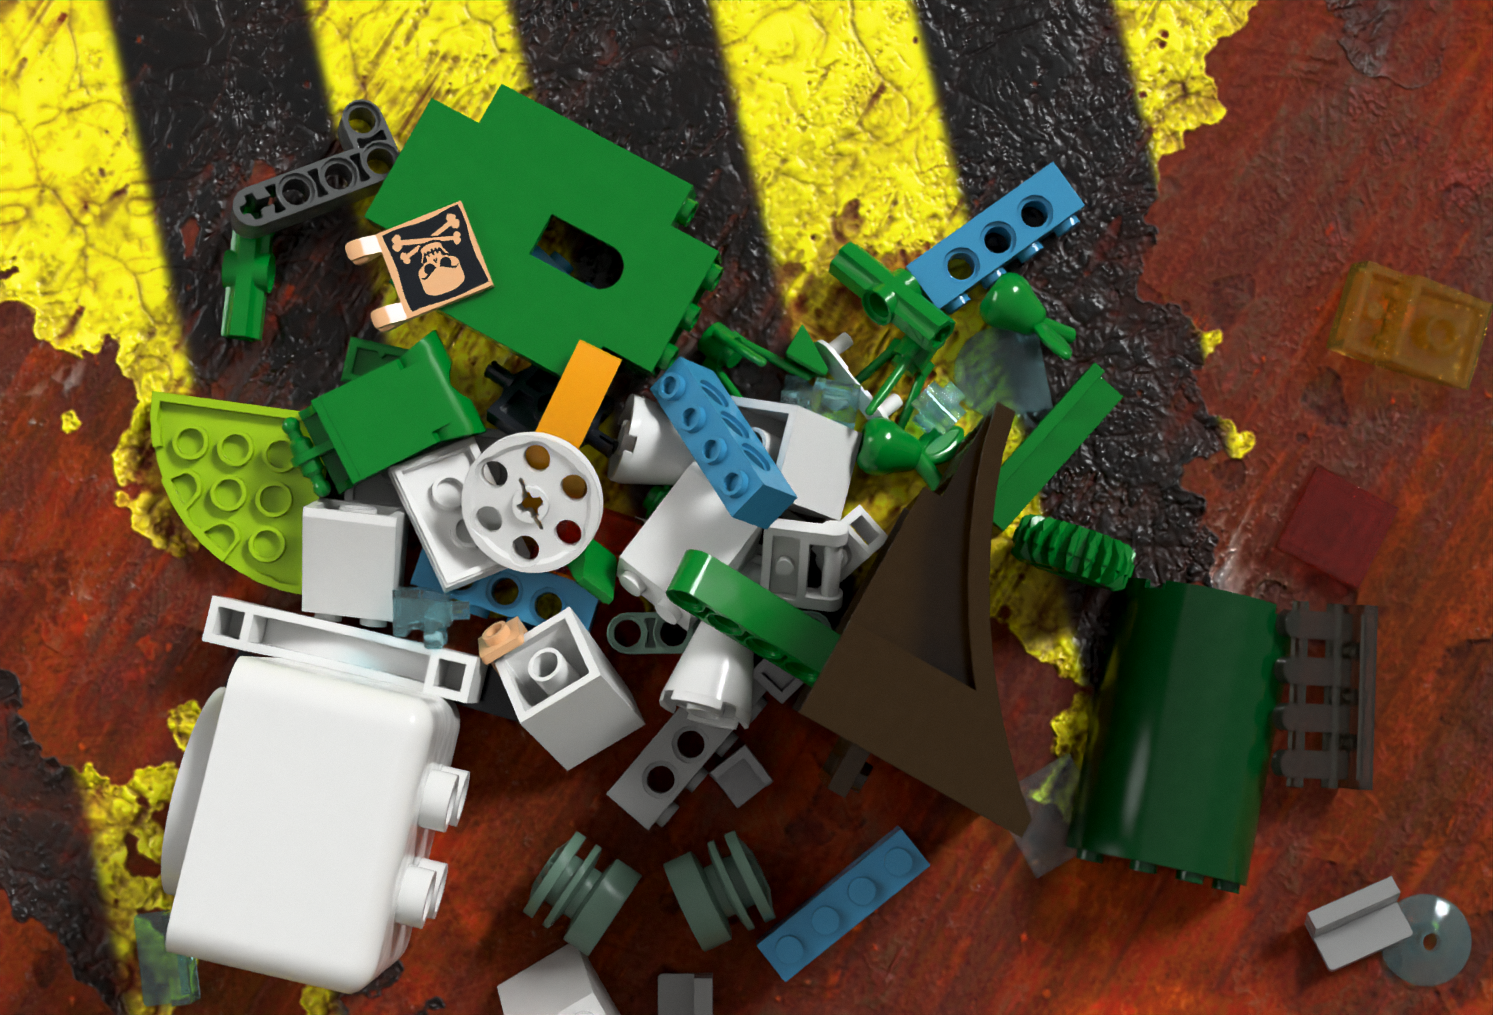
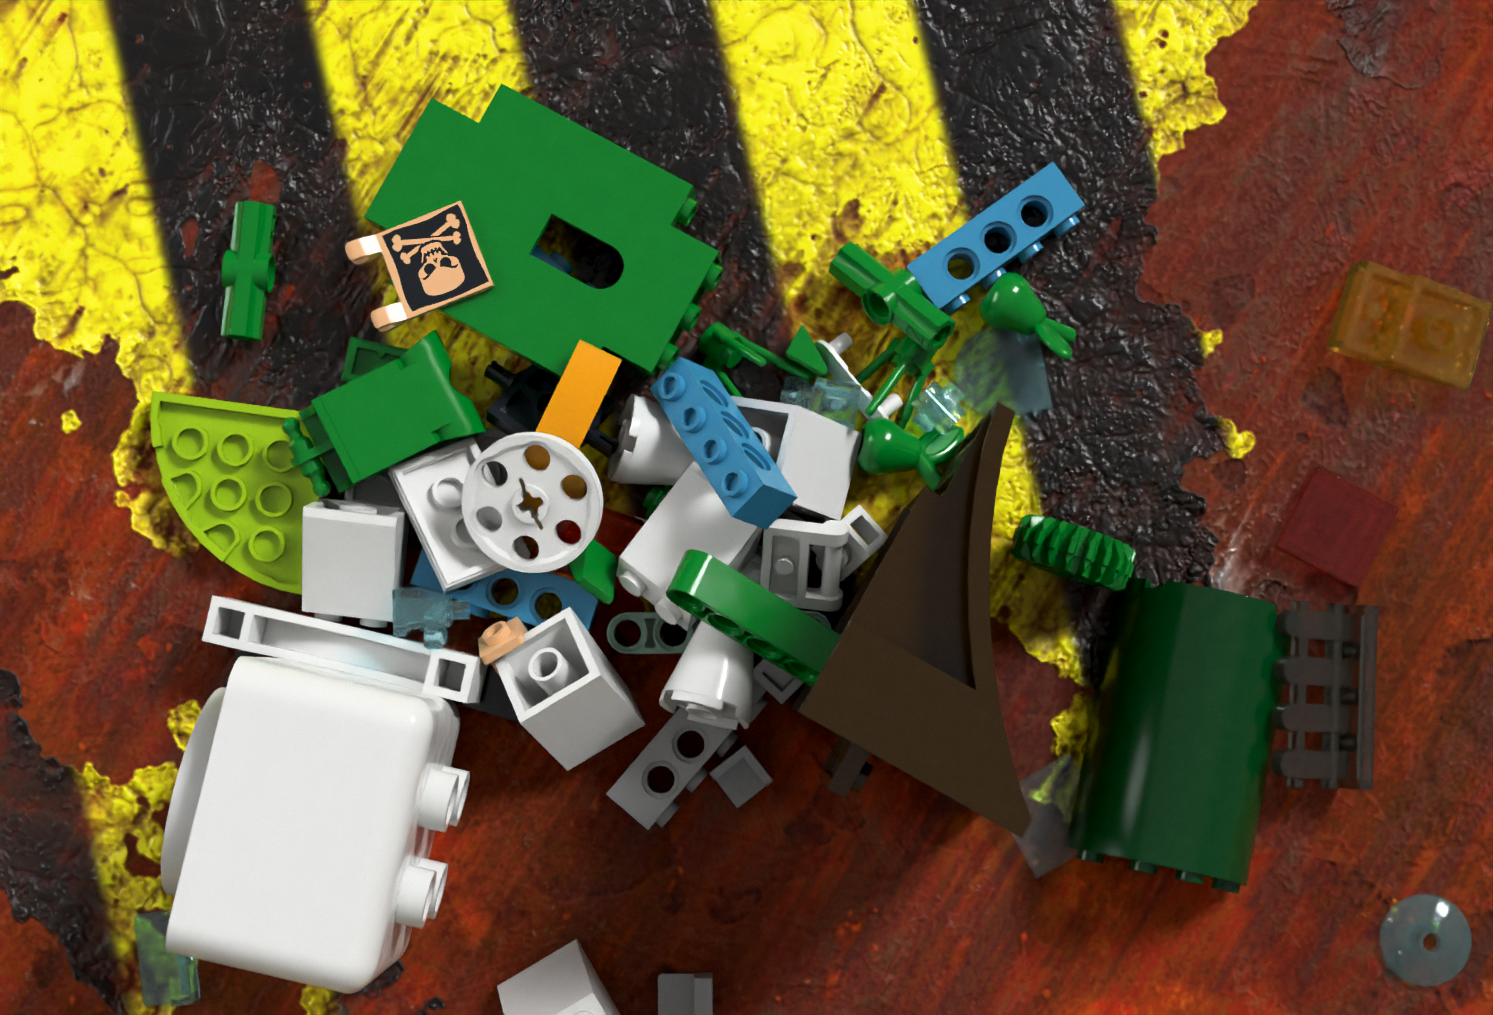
dark grey beam [230,99,400,239] -> none
sand green wheel [523,831,642,956] -> none
sand green wheel [663,830,776,952] -> none
dark azure brick [756,826,930,982] -> none
green fence [993,363,1123,532] -> none
light grey panel [1304,876,1413,972] -> none

